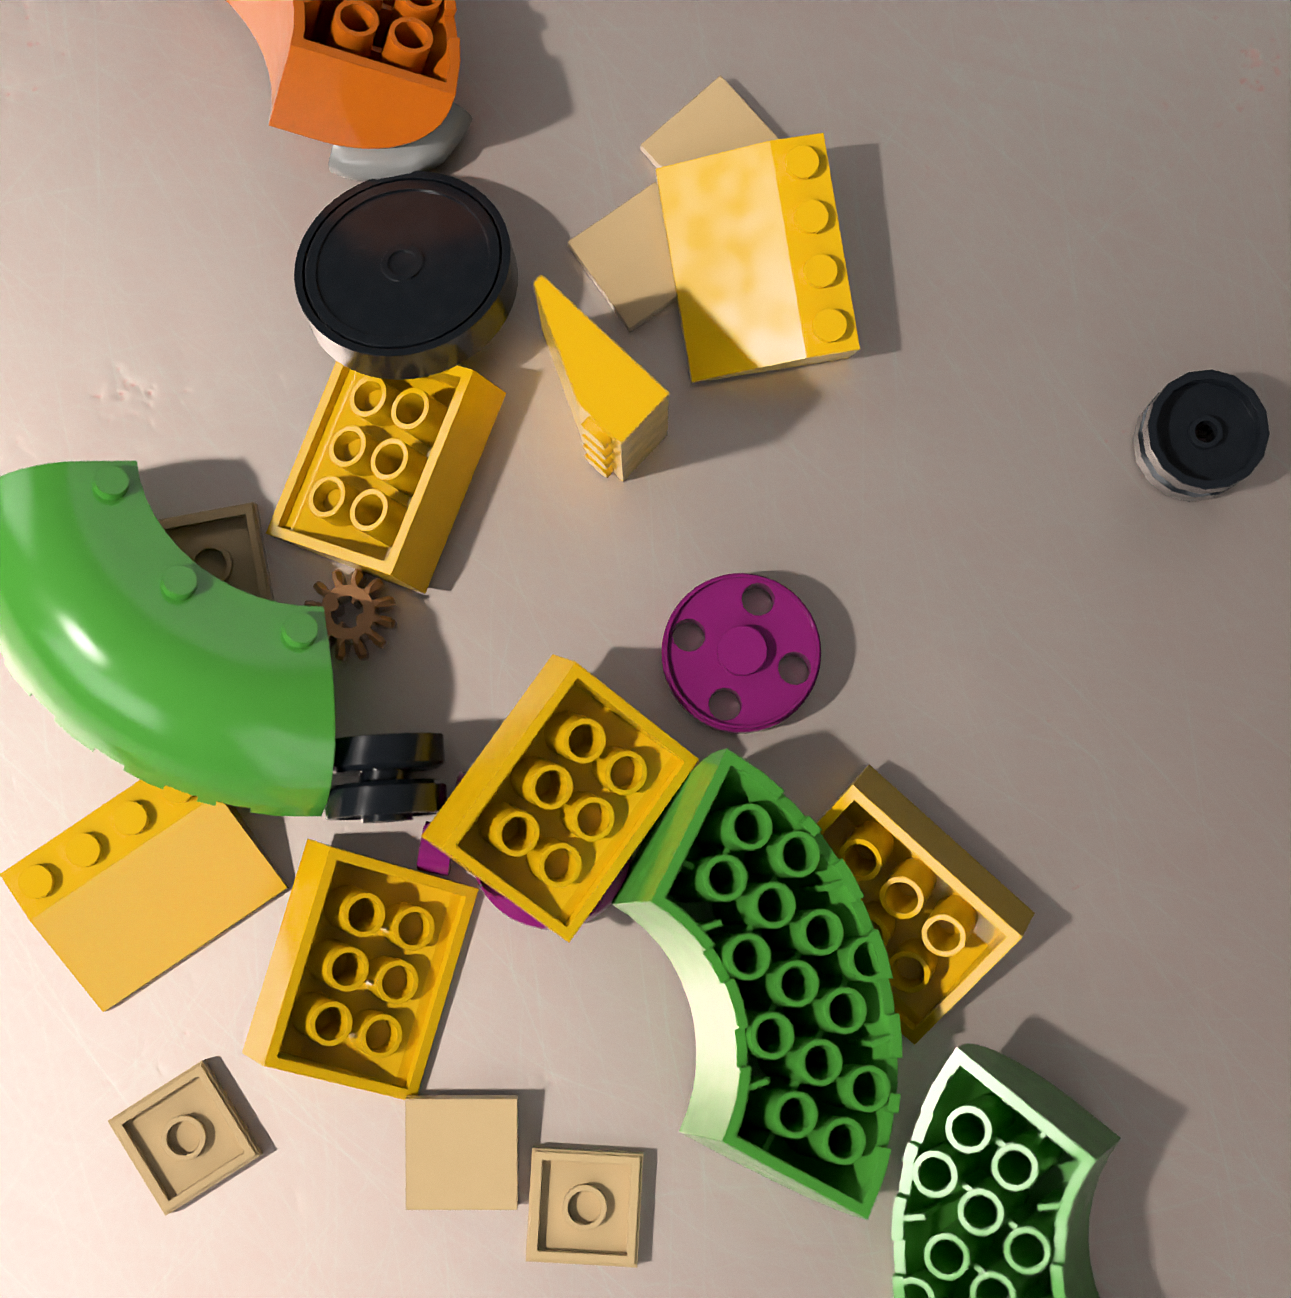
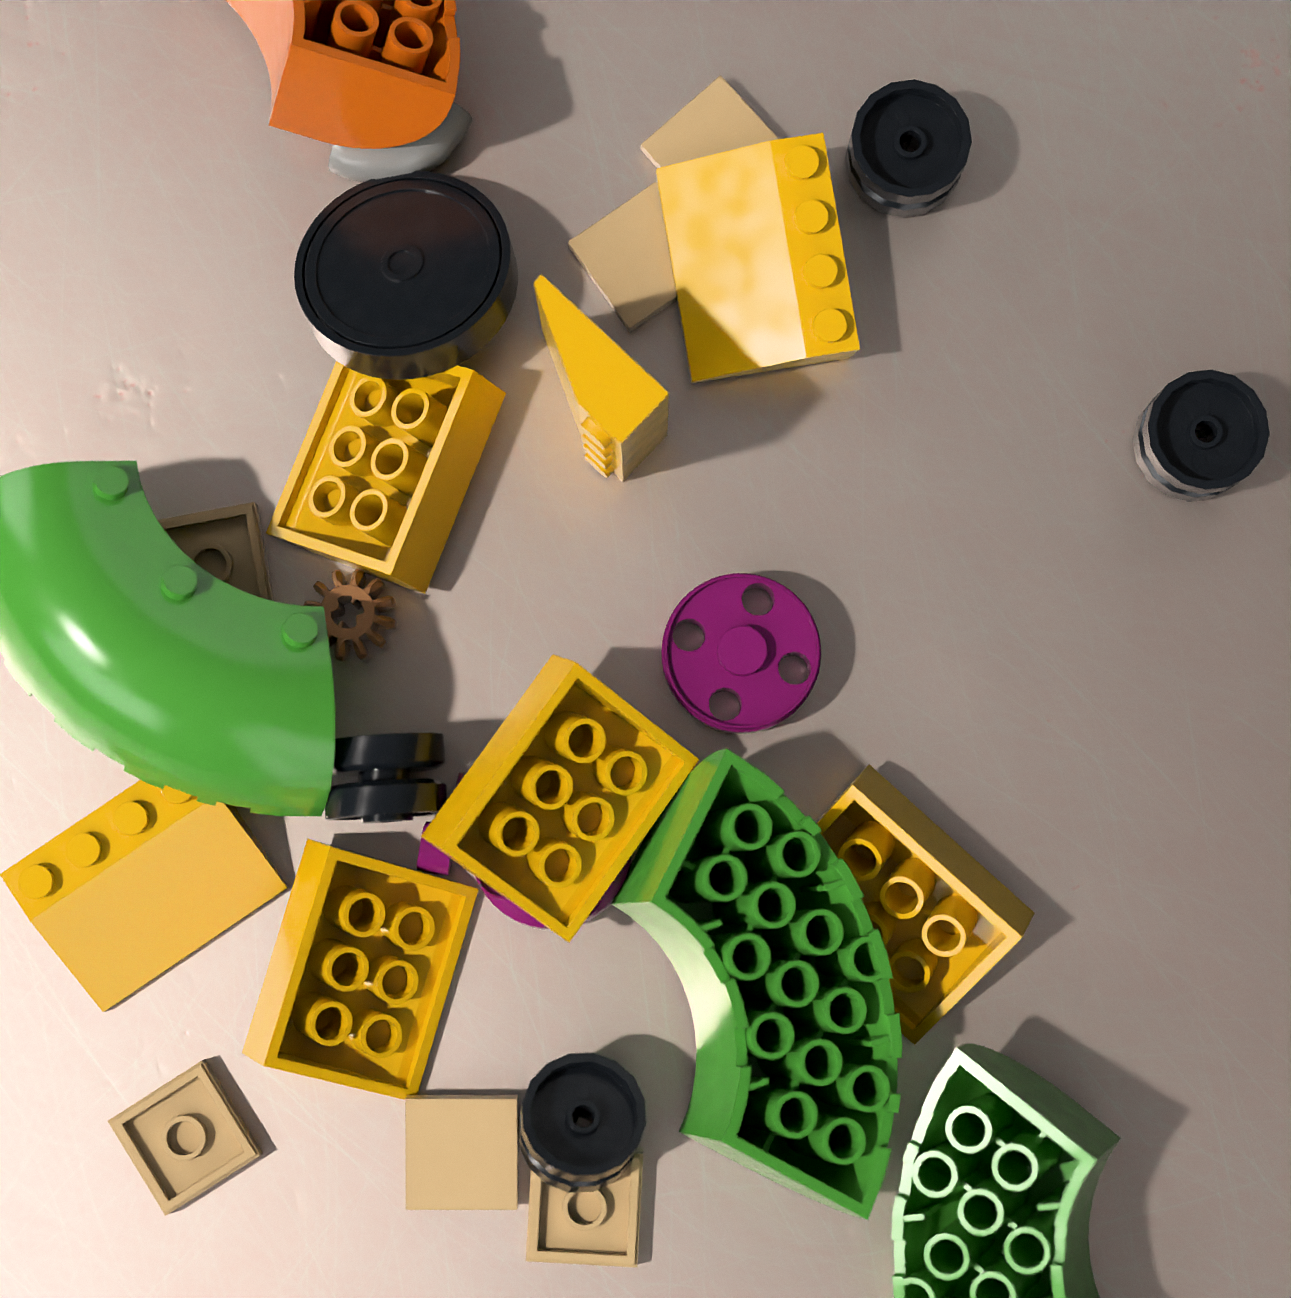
none -> black wheel [518,1053,646,1193]
none -> black wheel [845,79,972,218]

